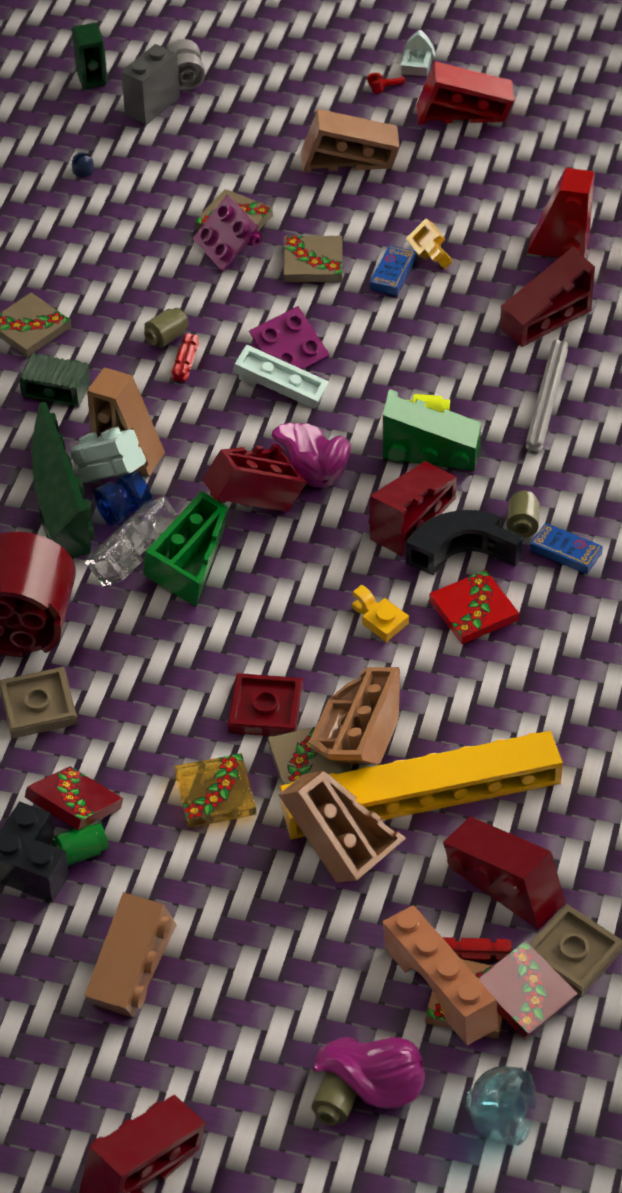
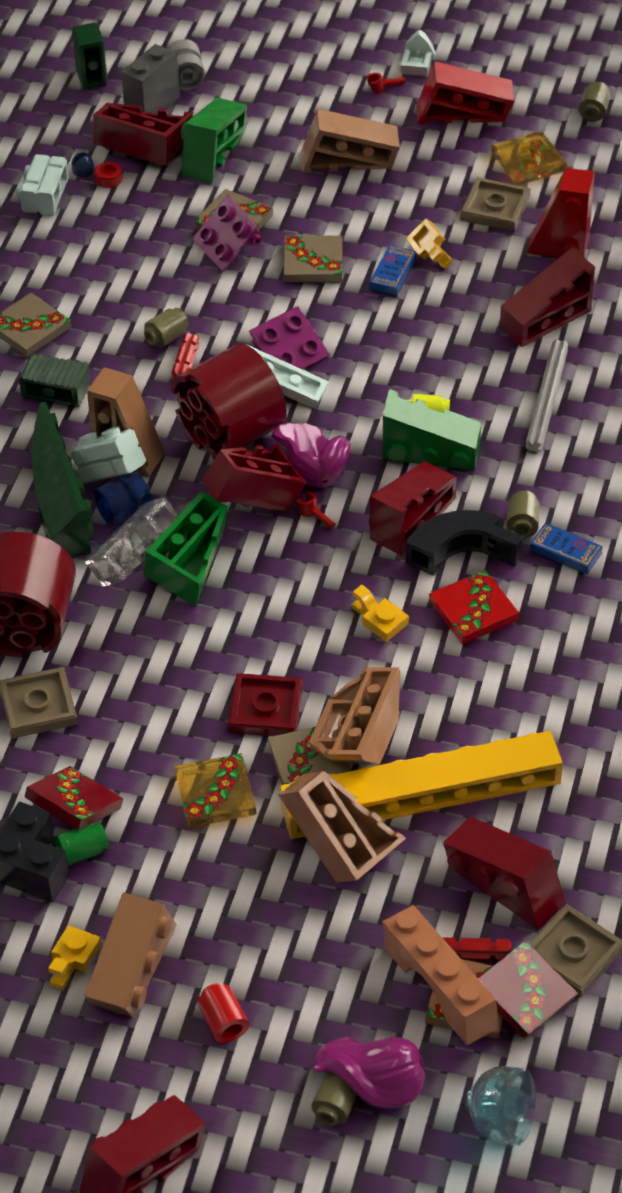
none -> light aqua brick [16,154,69,216]
none -> yellow plate [48,925,101,990]
none -> dark red wedge [93,103,193,166]
none -> red tile [94,162,123,188]
none -> dark red brick [171,343,287,460]
none -> green wedge [181,97,247,183]
none -> red brick [197,983,250,1043]
none -> red hand [297,492,336,529]
none -> dark tan tile [460,177,531,232]
none -> clear yellow tile [492,131,567,185]
none -> olive brick [579,81,611,122]

